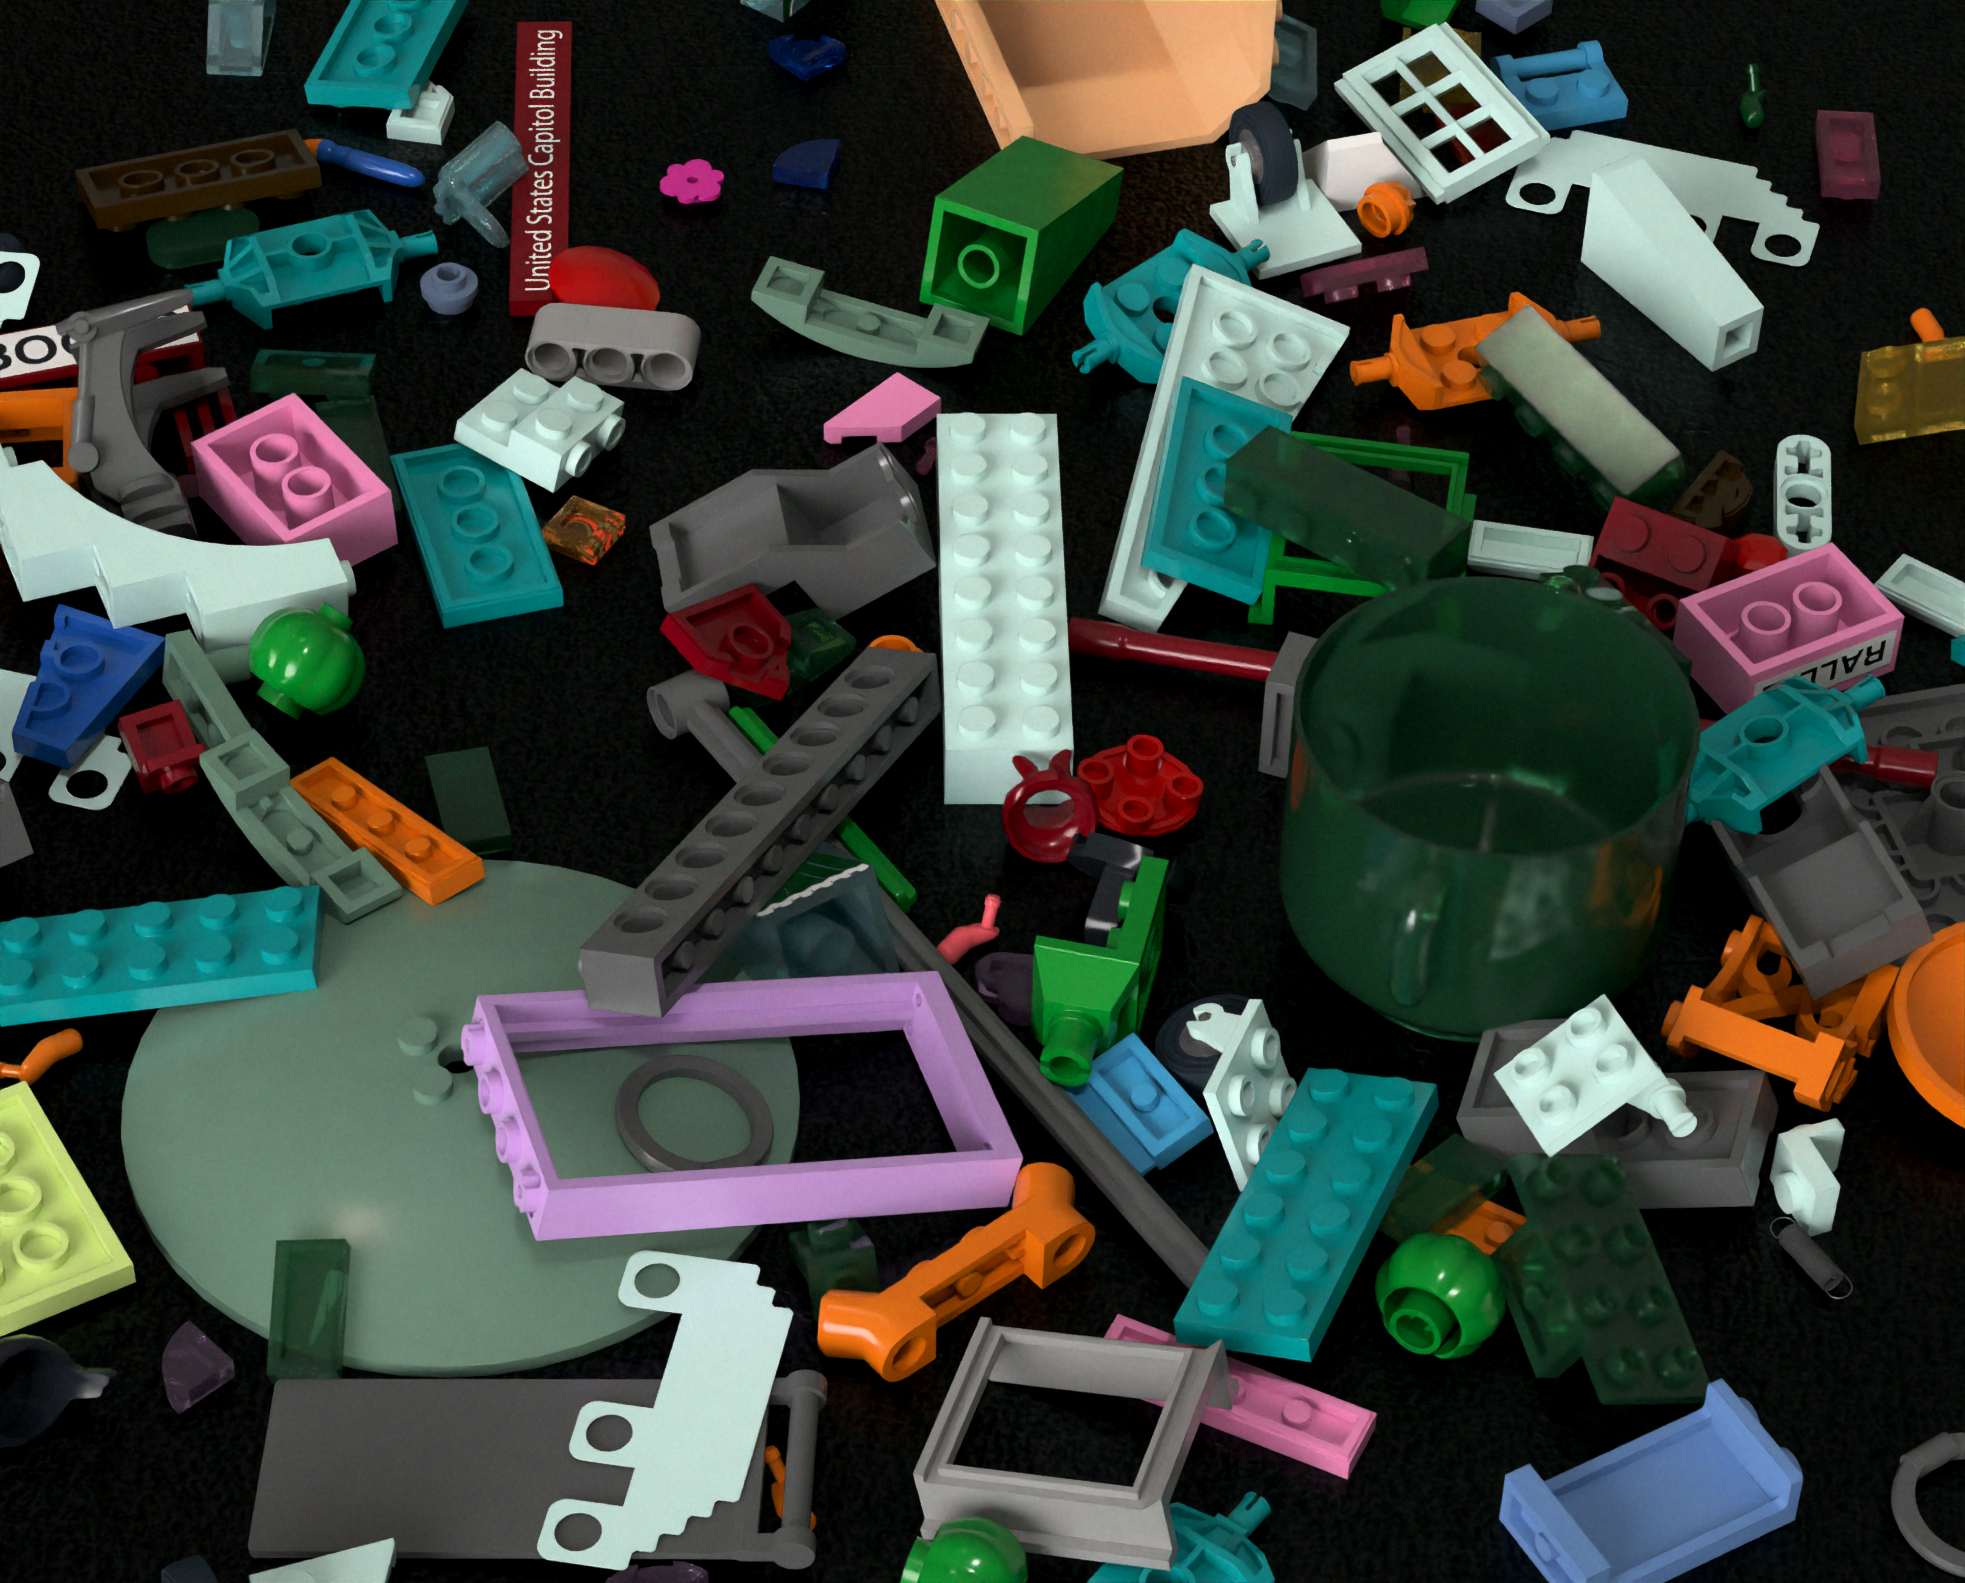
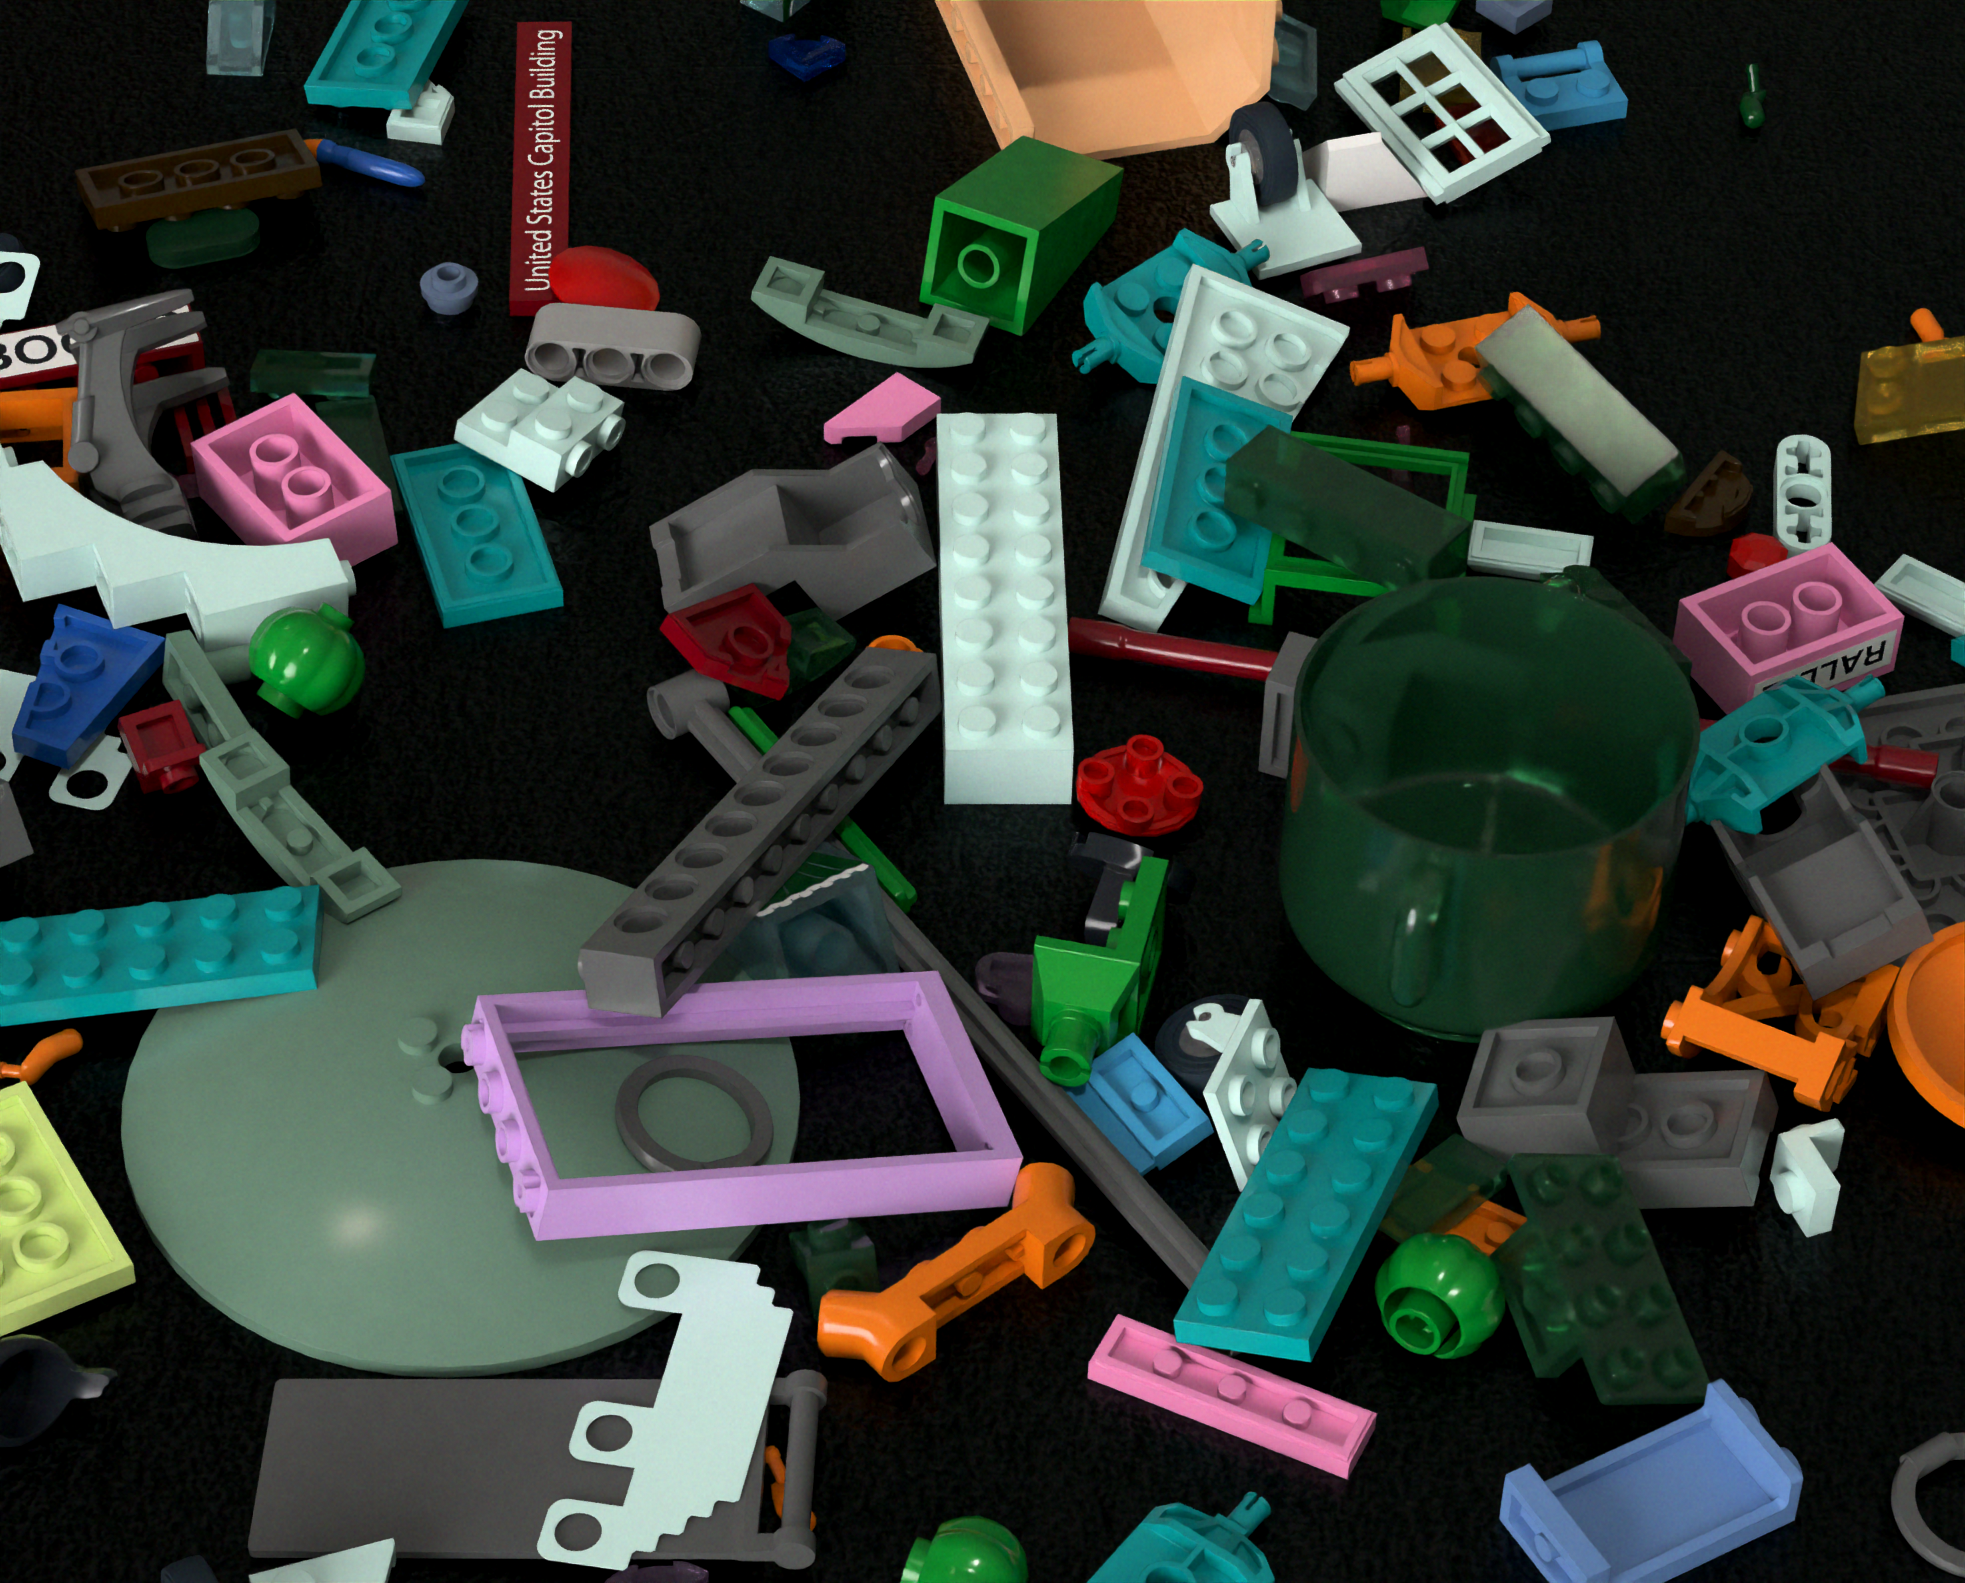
clear purple tile [162,1320,235,1414] -> none
teal plate [184,209,438,330] -> none
clear green tile [266,1239,351,1383] -> none
orange tile [290,757,486,907] -> none
clear green tile [425,746,512,856] -> none
clear light blue piece [433,121,529,249] -> none
clear orange tile [542,495,626,566] -> none
dark pink plant [660,159,724,204] -> none
clear blue tile [773,139,840,189] -> none
light grey piece [913,1317,1239,1571] -> none
coral piece [936,894,1001,966] -> none
dark red piece [1001,749,1100,864] -> none
orange plate [1357,181,1416,238] -> none
light aqua plate [1494,994,1697,1157] -> none
light aqua piece [1506,130,1820,267] -> none
dark red slope [1571,496,1742,648] -> none
light aqua slope [1581,152,1764,372] -> none
dark grey piece [1770,1217,1853,1299] -> none
clear pink plate [1815,110,1881,200] -> none

